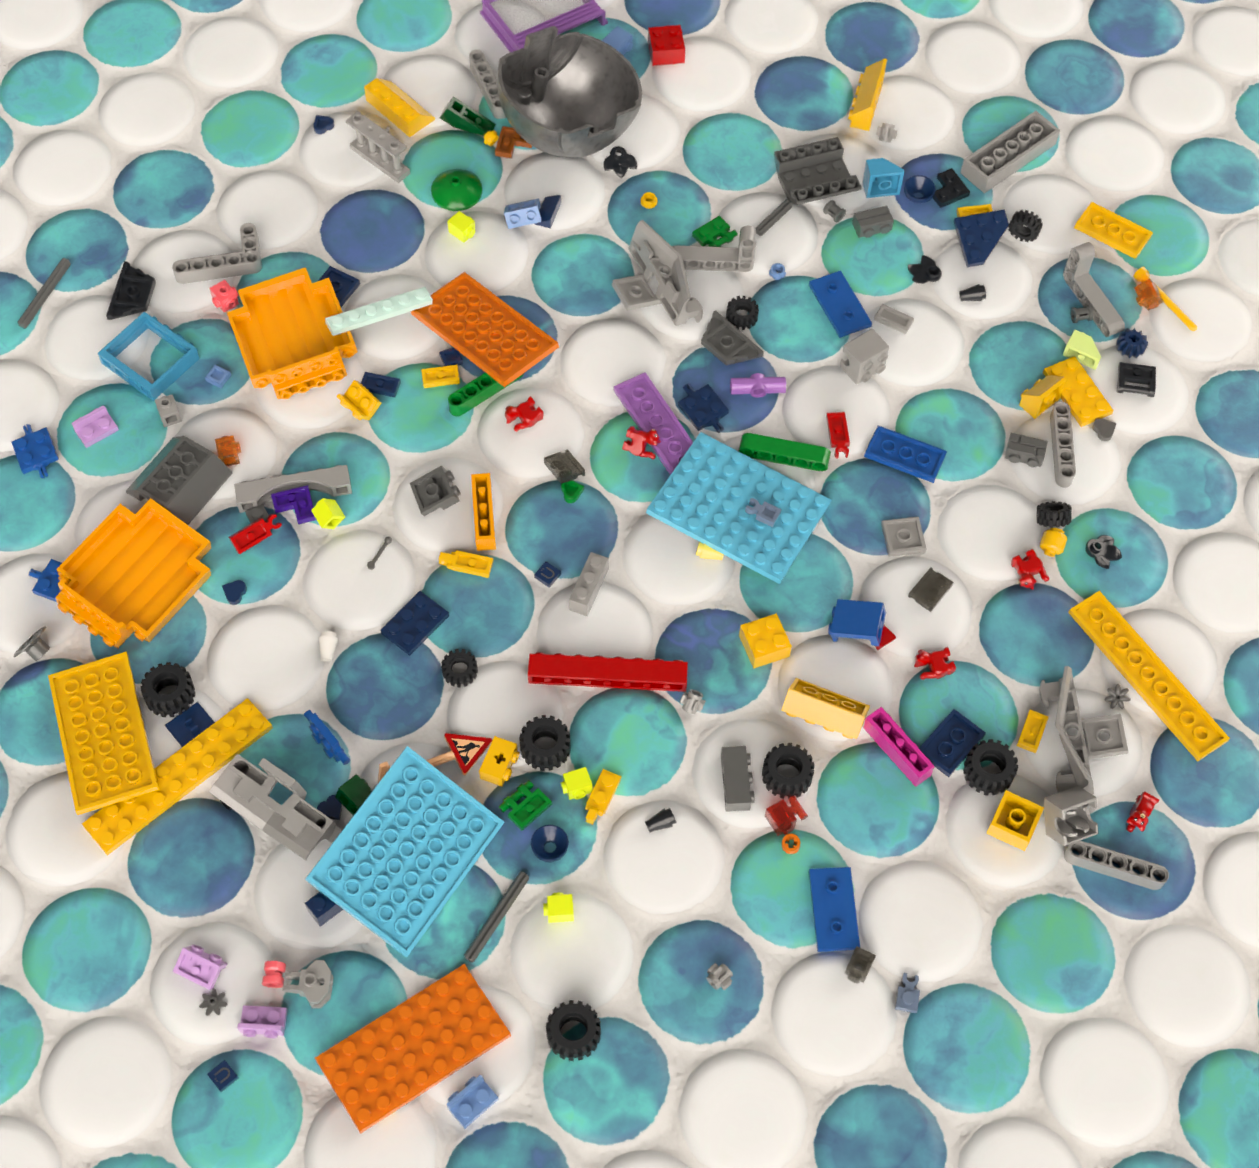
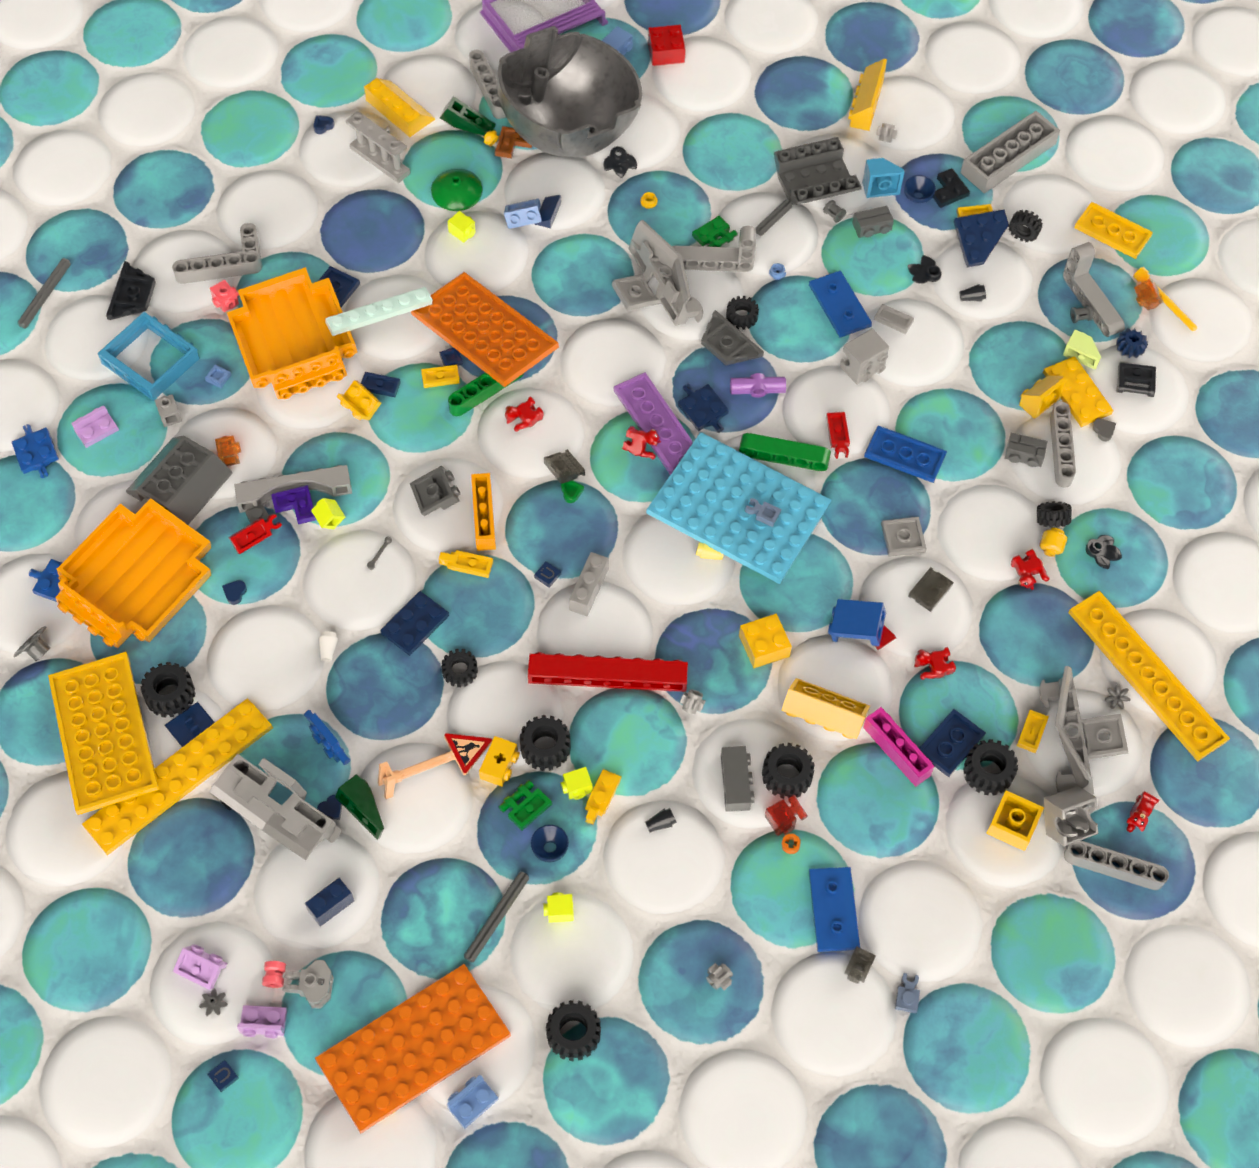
medium azure plate [305,746,504,957] -> none

